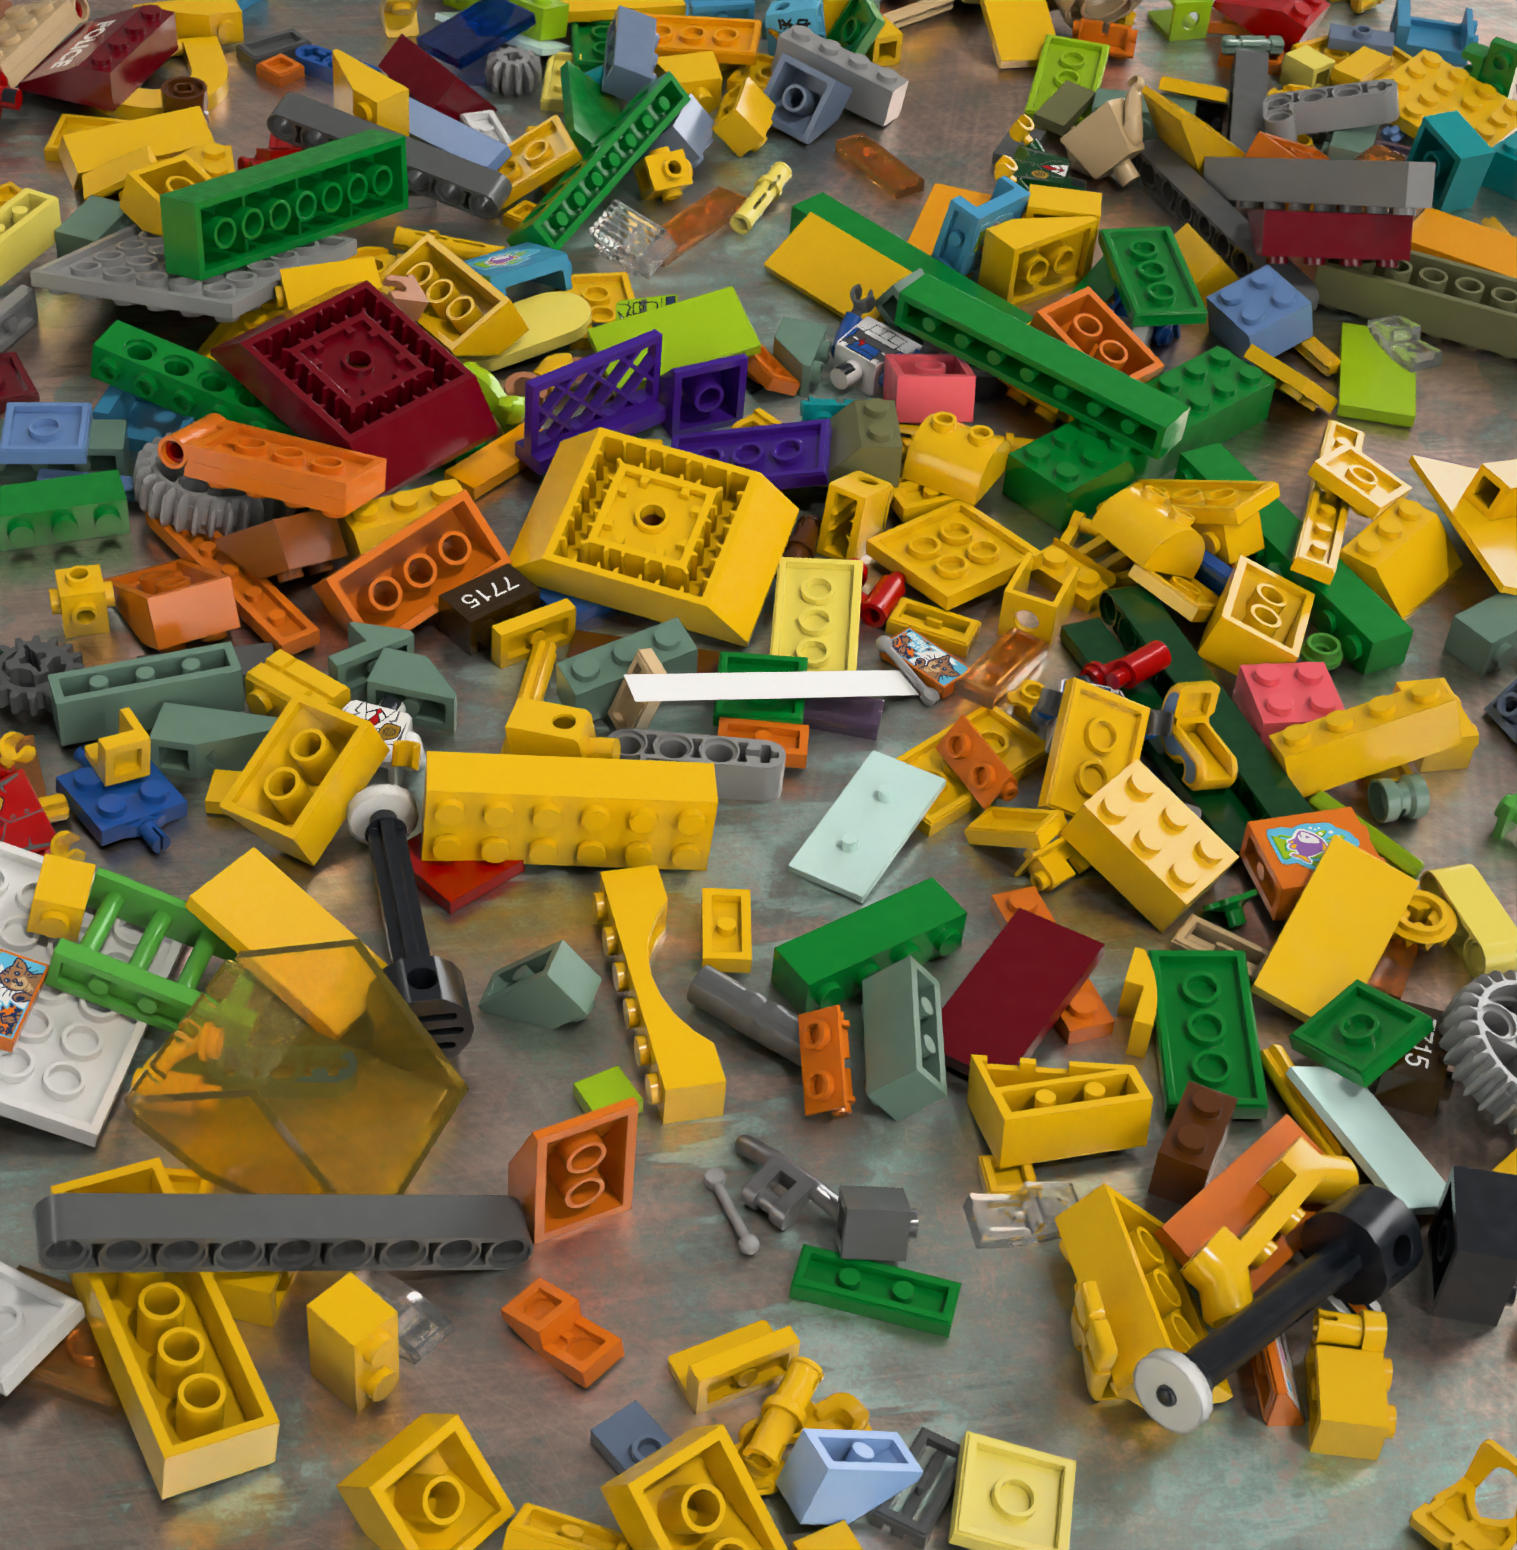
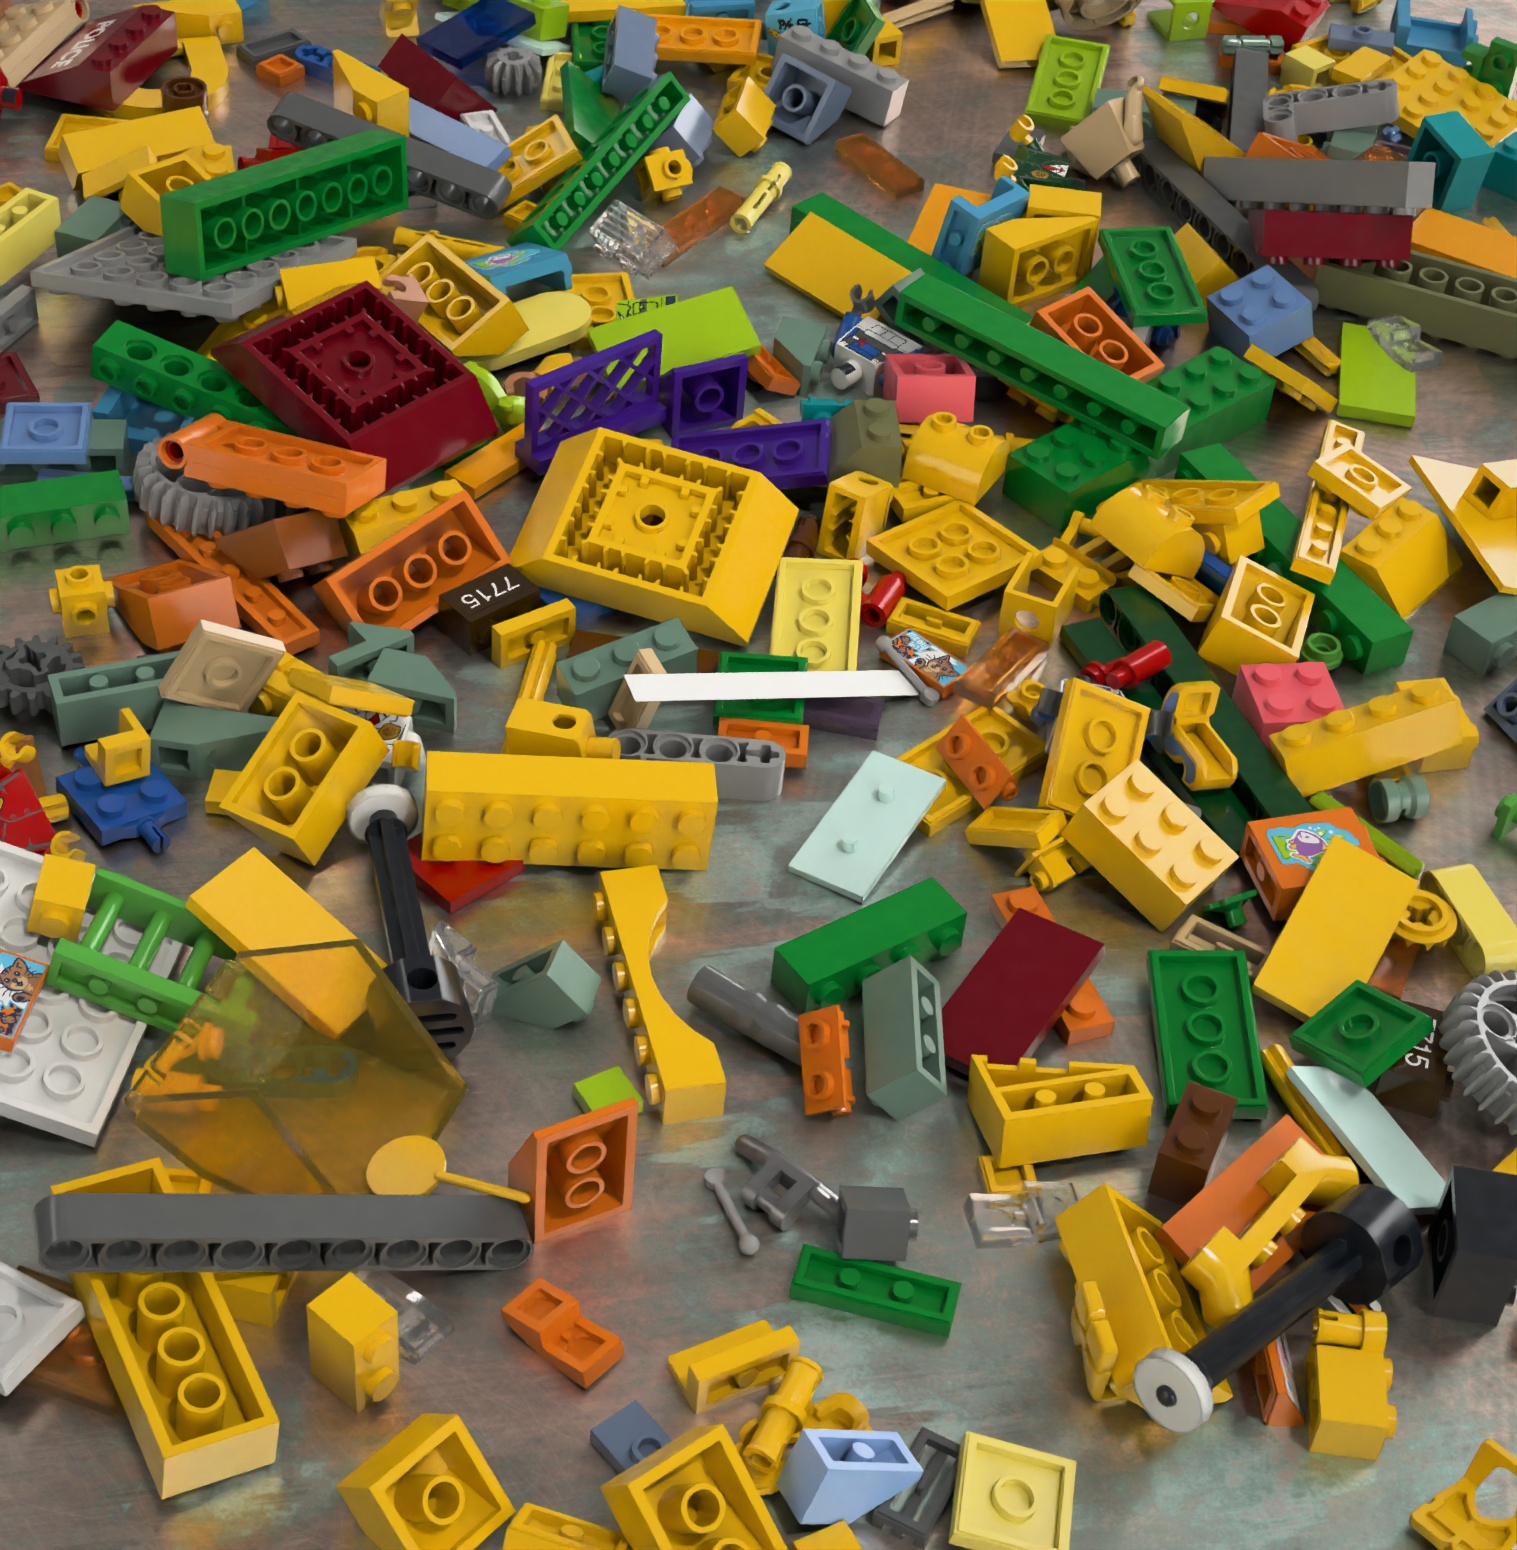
yellow torso [653,51,722,114] -> none
yellow plate [701,888,752,973] -> none
olive tile [1033,80,1096,136] -> none
orange hinge [1072,18,1138,59] -> none
yellow slope [1117,947,1157,1059] -> none
none -> tan tile [158,619,286,713]
none -> yellow tile [287,668,415,718]
none -> yellow piece [366,1135,531,1203]
none -> clear slope [429,920,499,1029]

